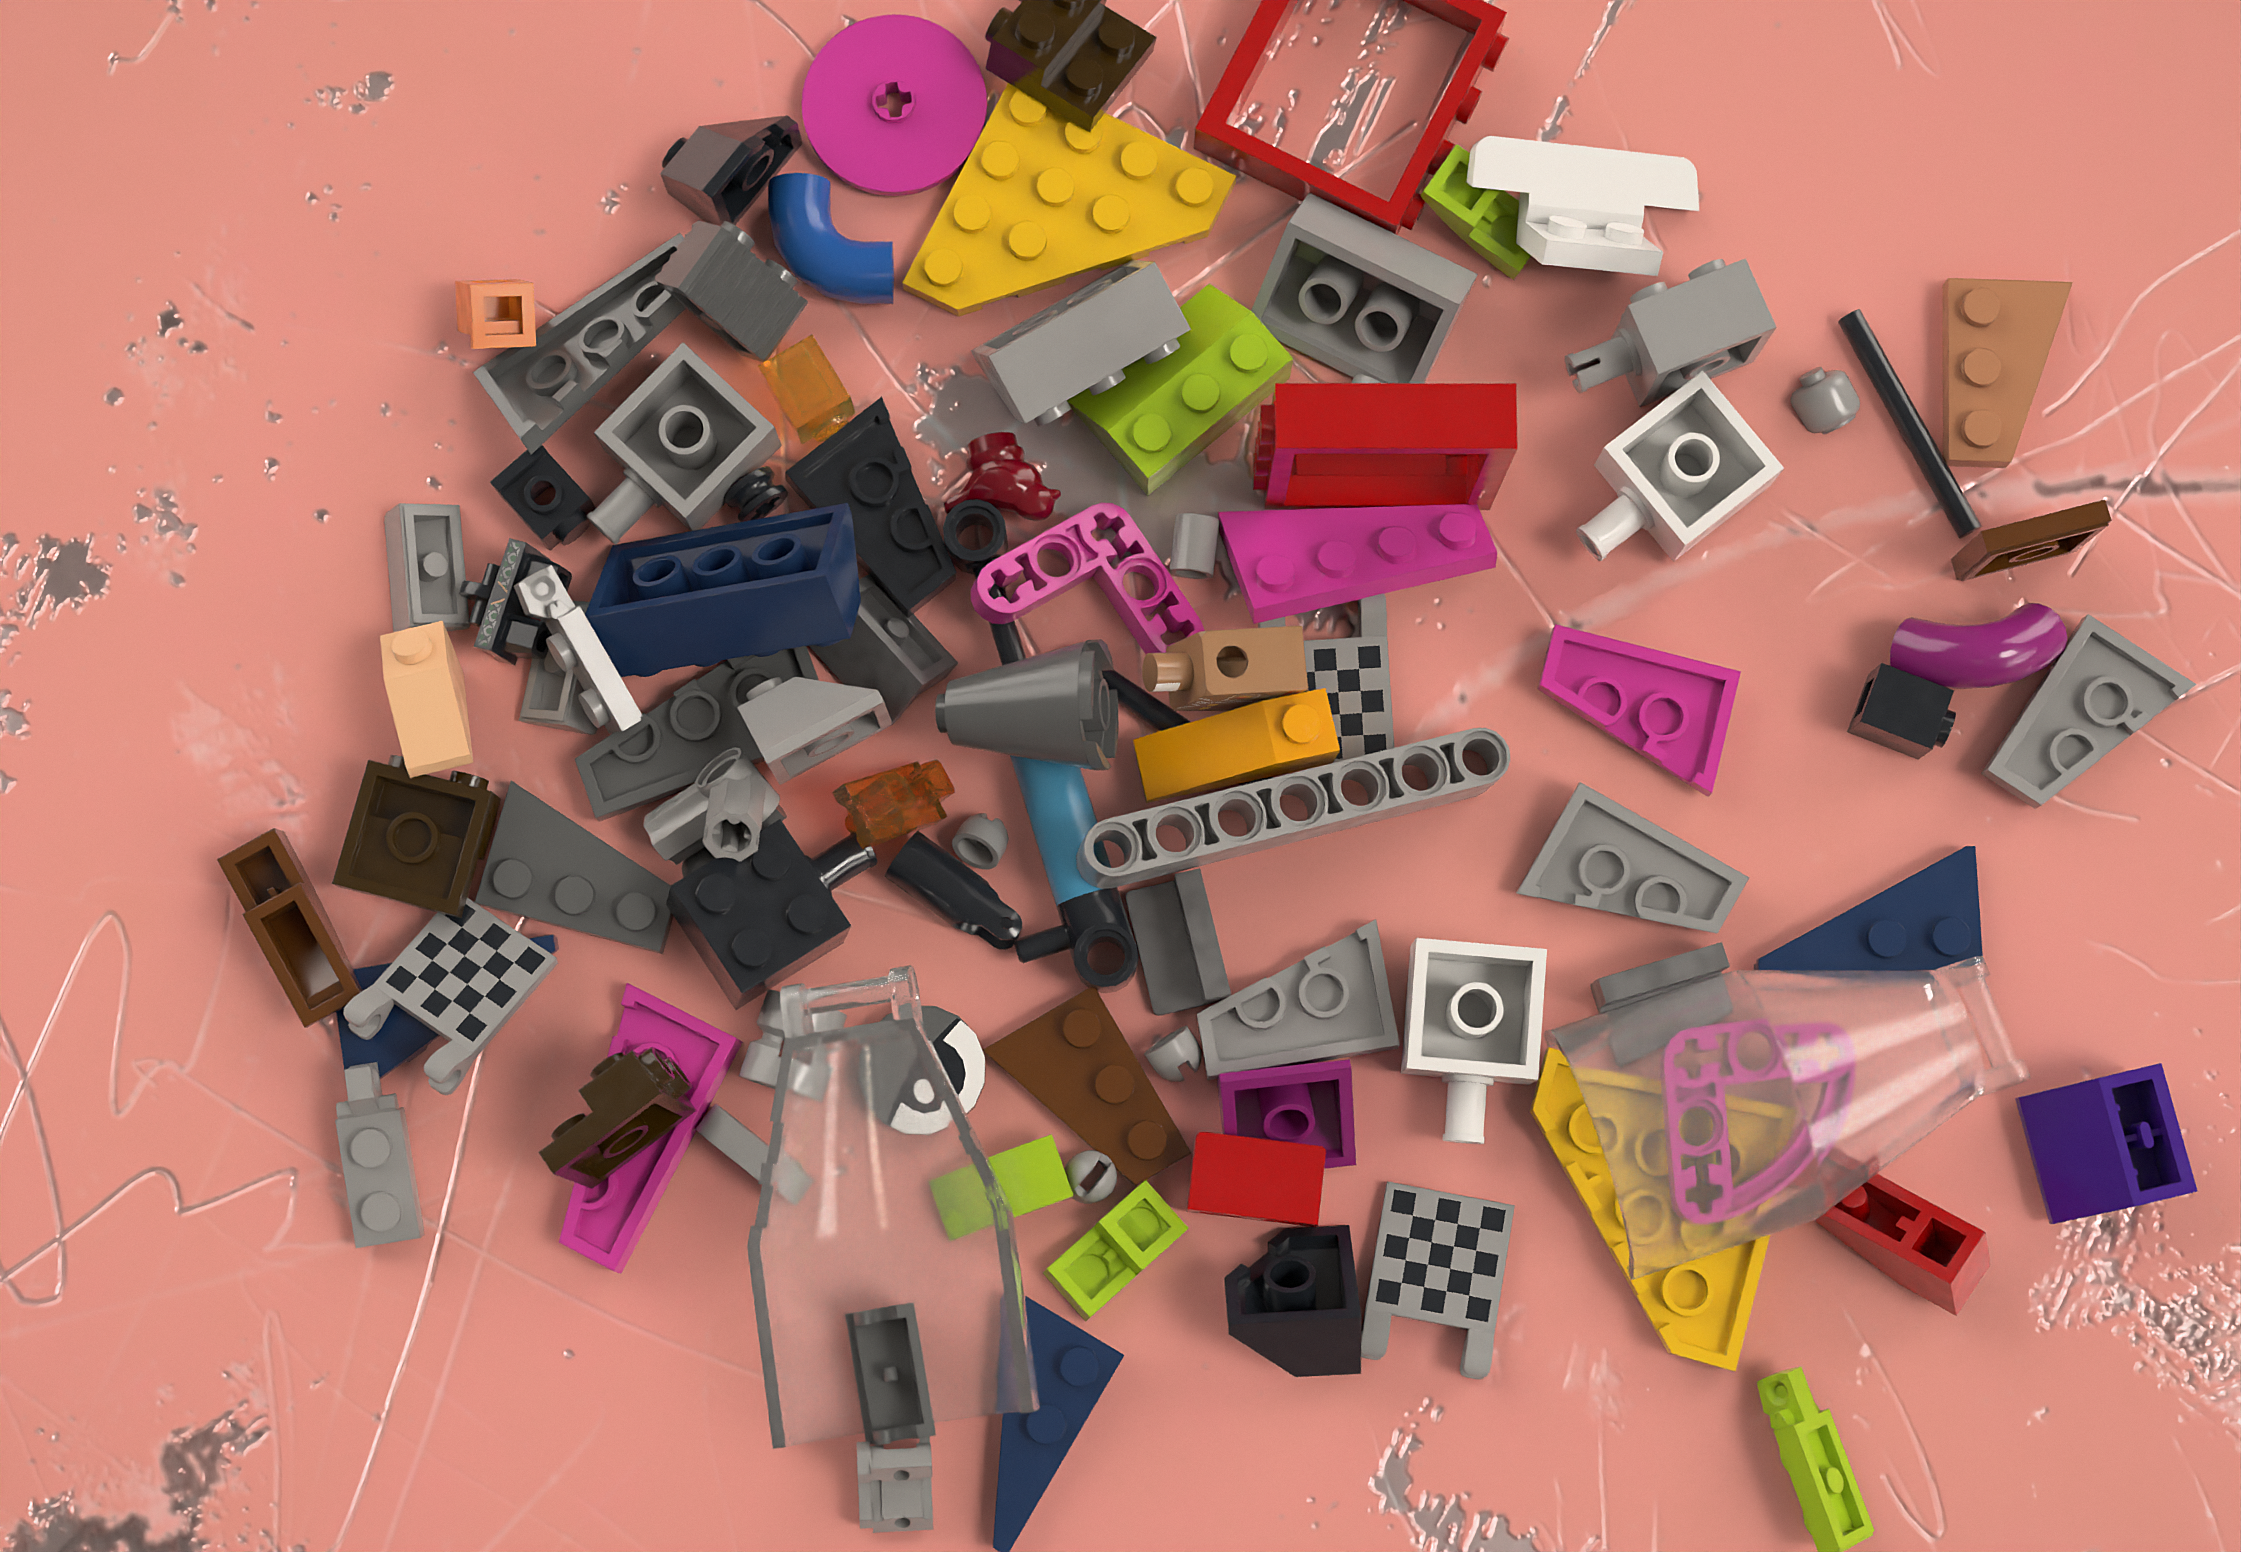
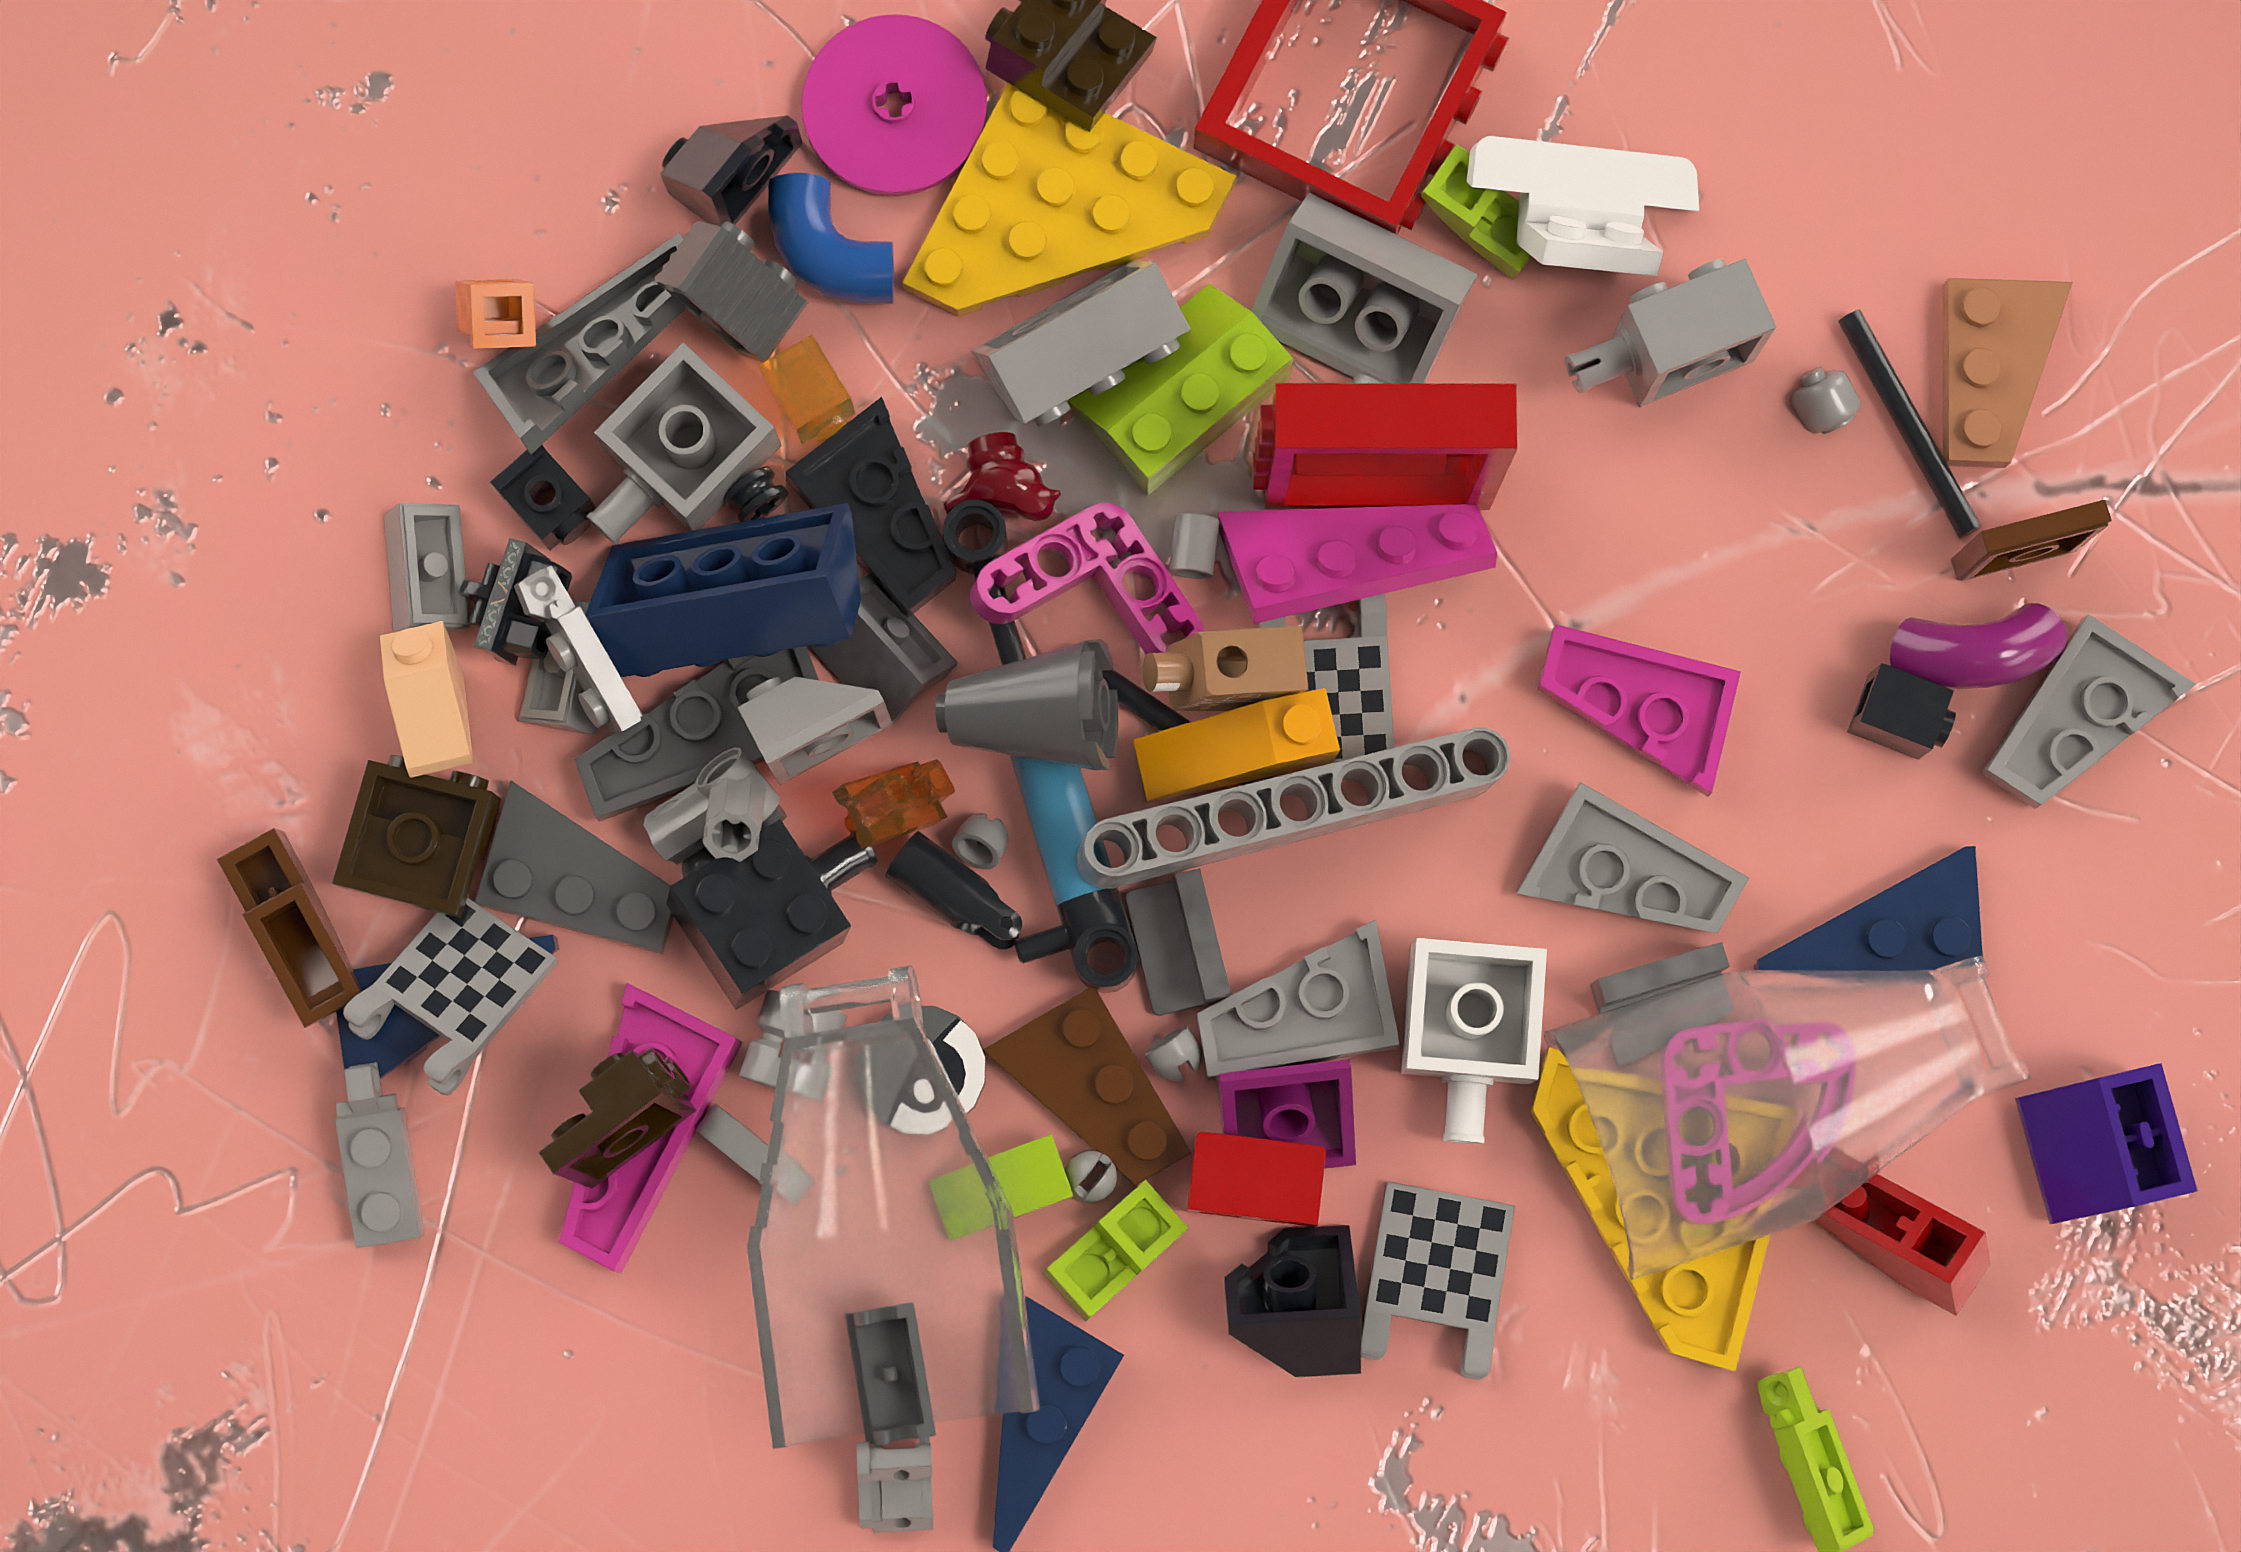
white brick [1576,370,1784,562] -> none

